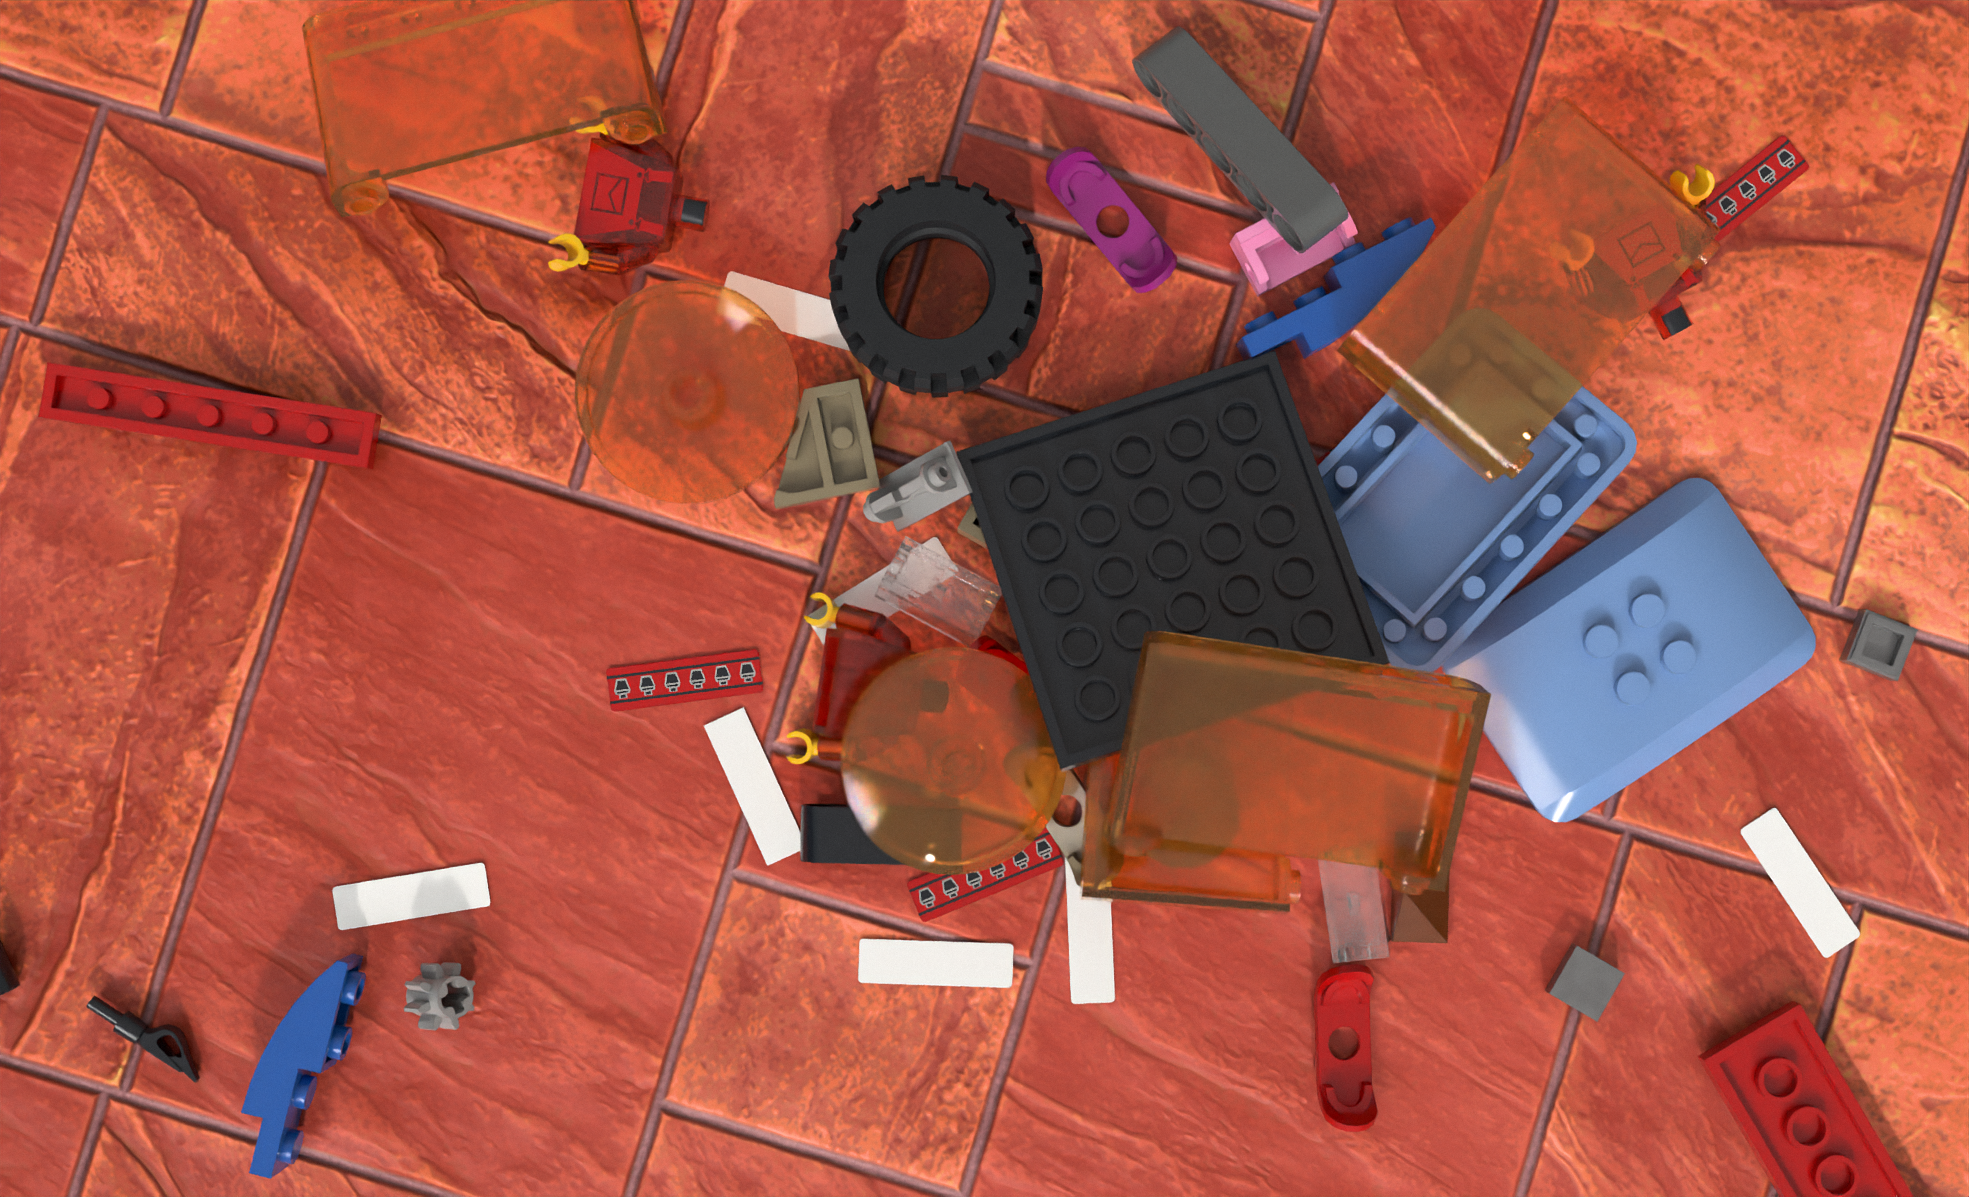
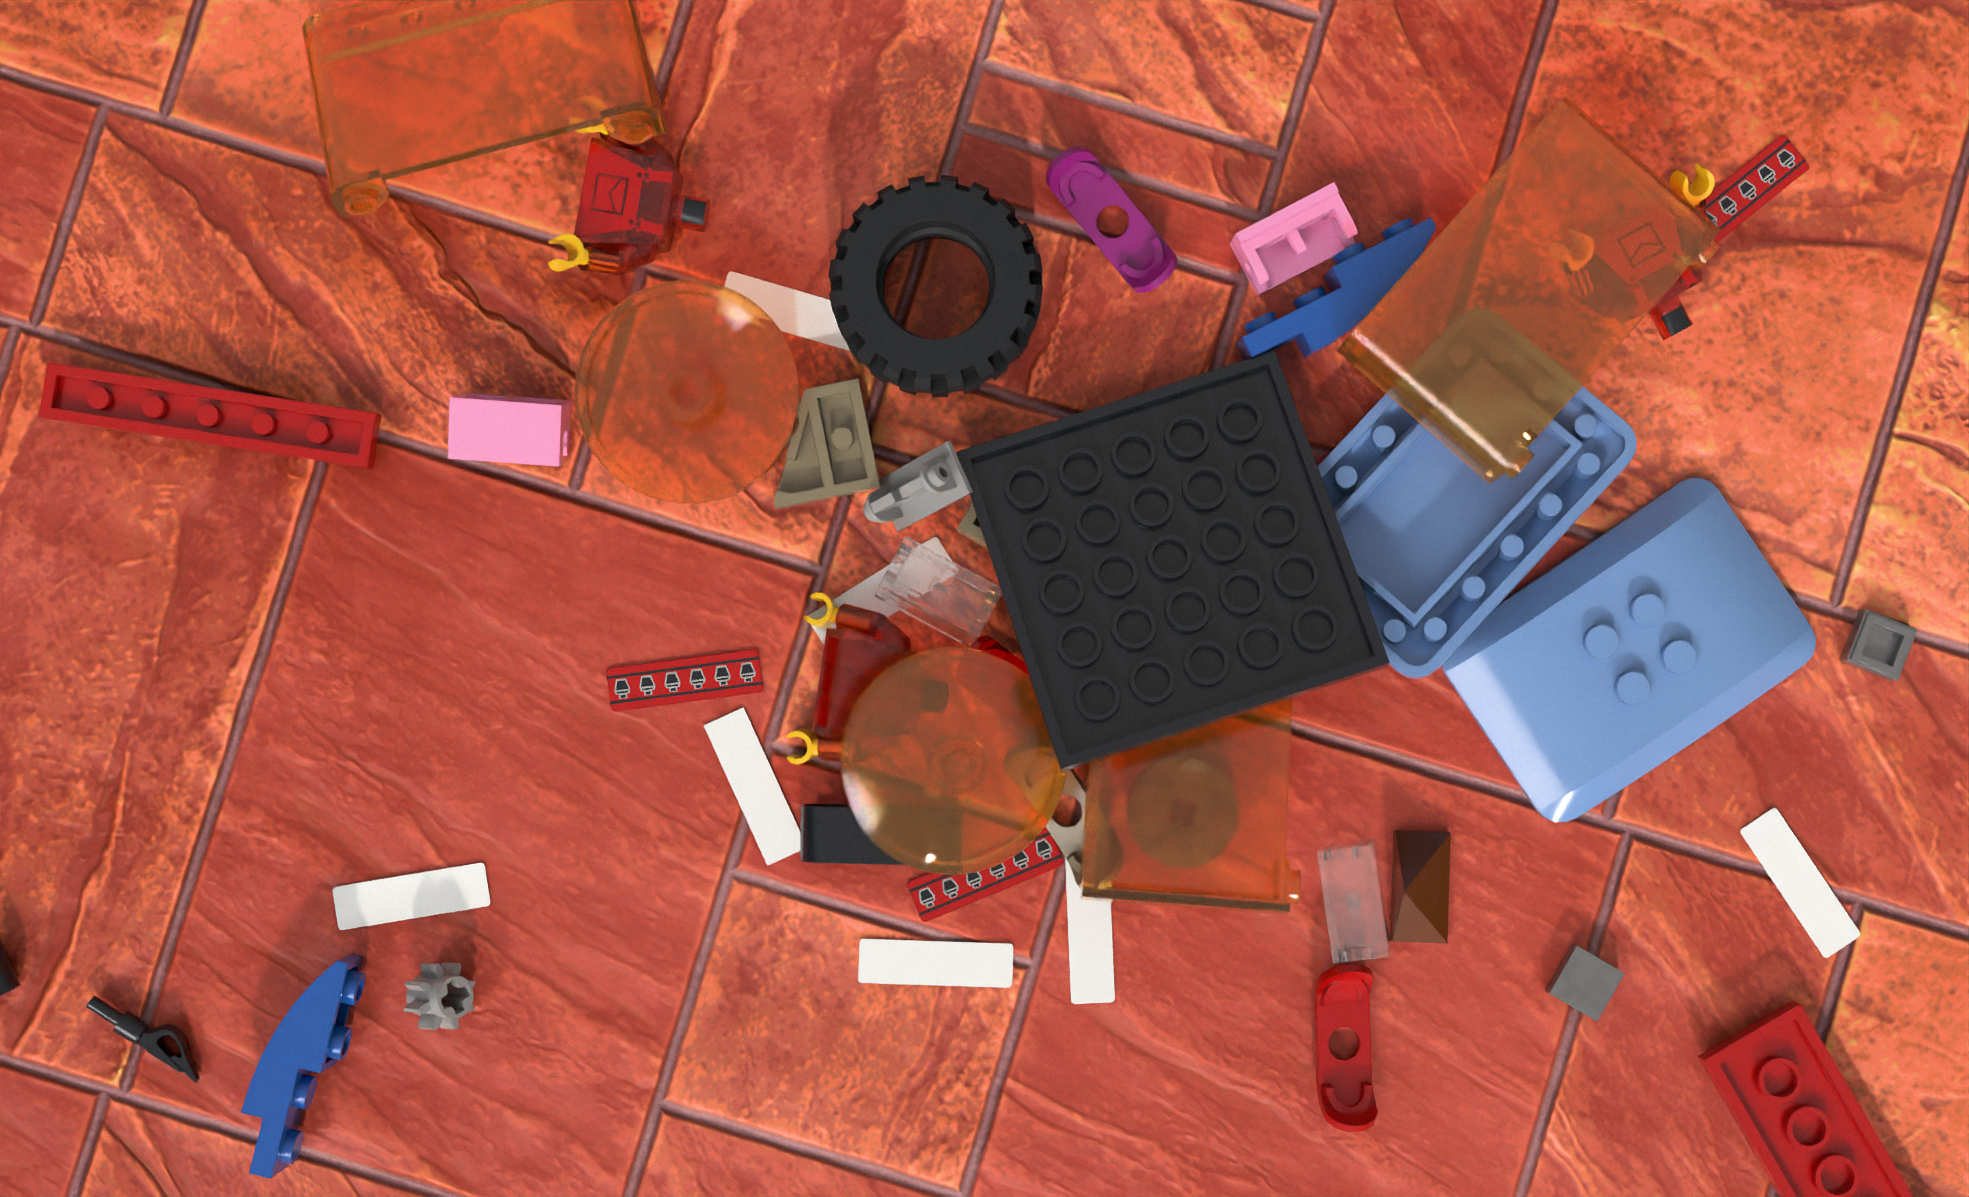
clear orange windscreen [1104,631,1491,895] -> none
dark grey beam [1132,26,1349,253] -> none
none -> bright pink hinge [448,392,572,466]

